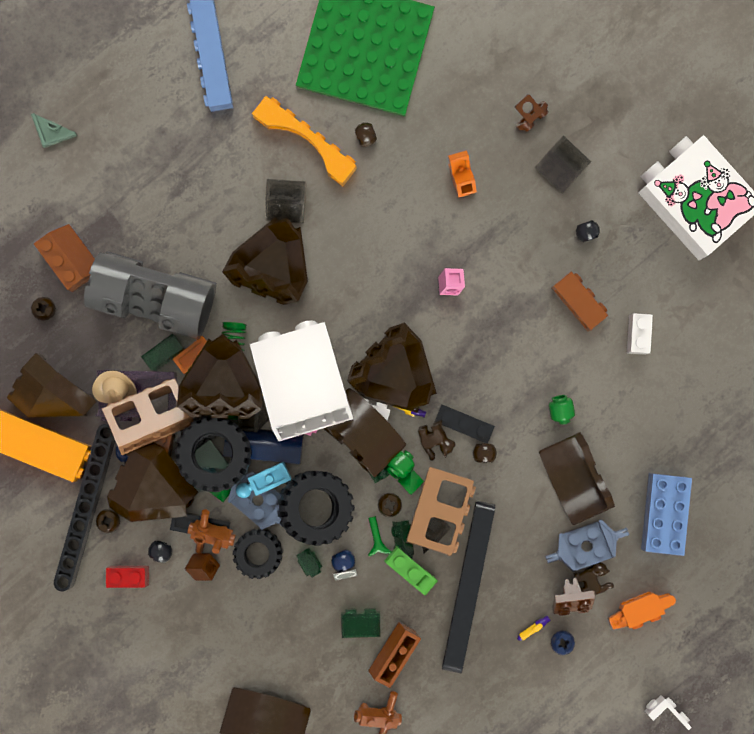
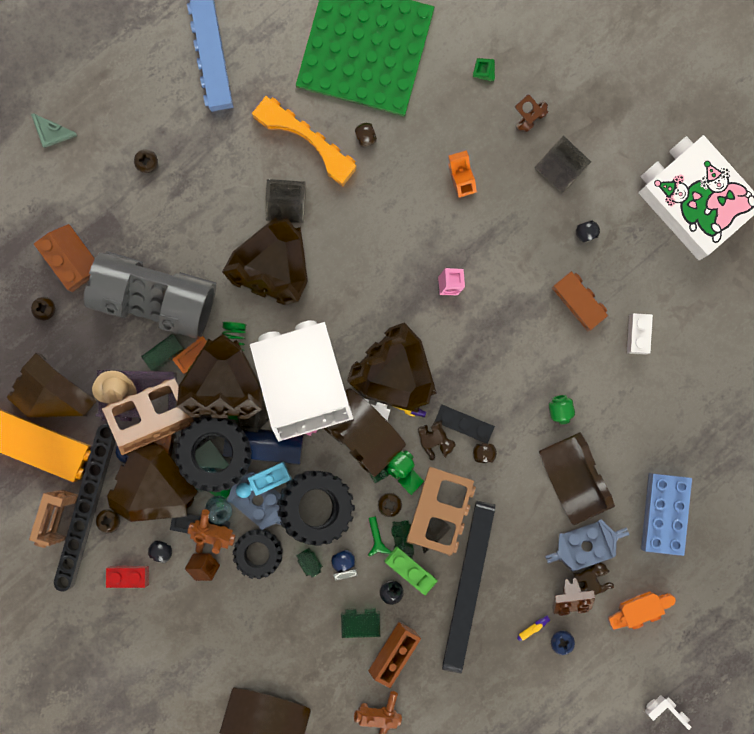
none -> medium nougat window [29,490,78,548]
none -> dark brown piece [134,149,158,173]
none -> clear light blue head [205,496,233,524]
none -> black piece [380,580,404,605]
none -> green slope [473,58,495,82]

